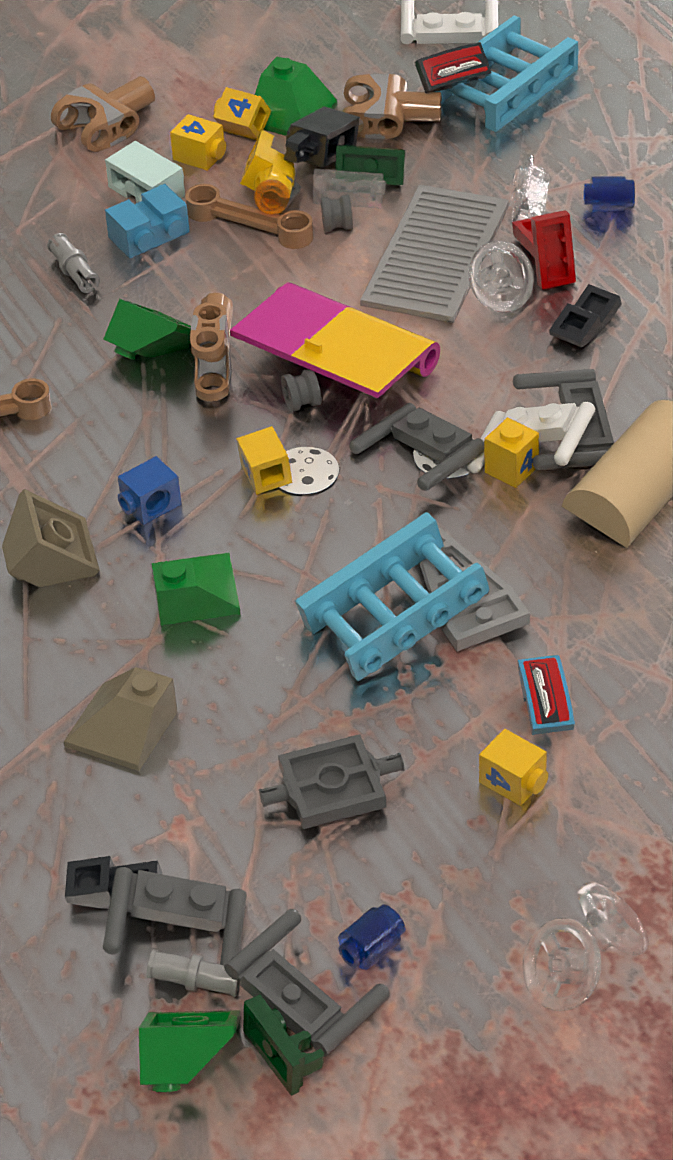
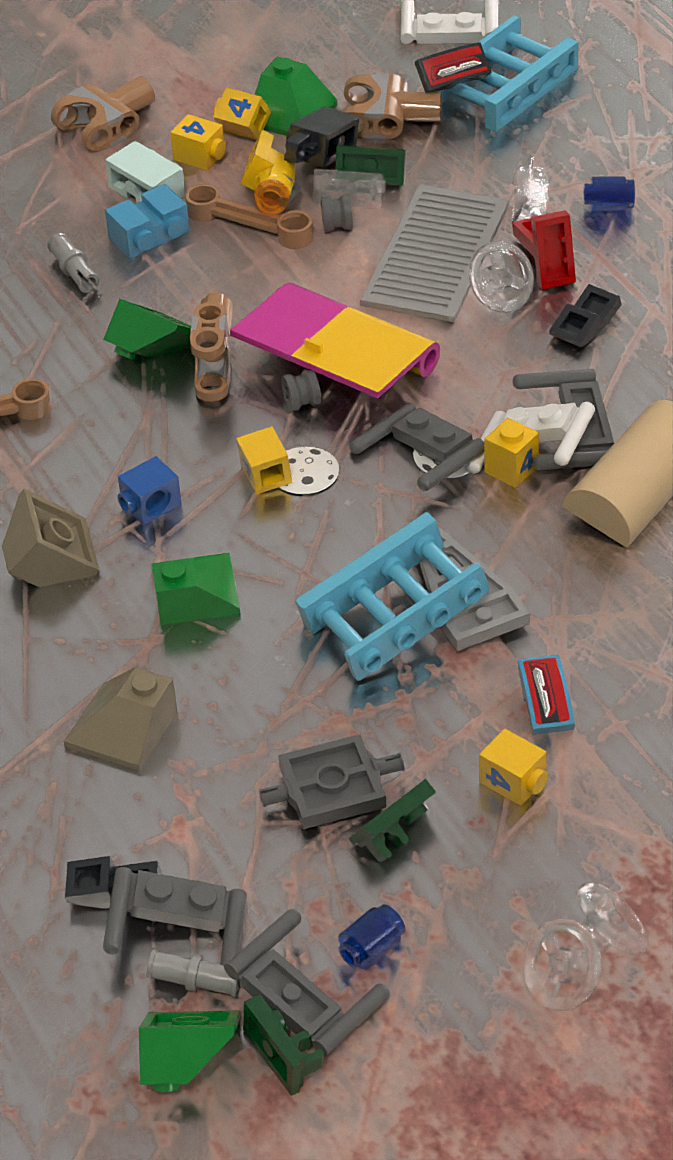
none -> dark green plate [349,779,436,862]

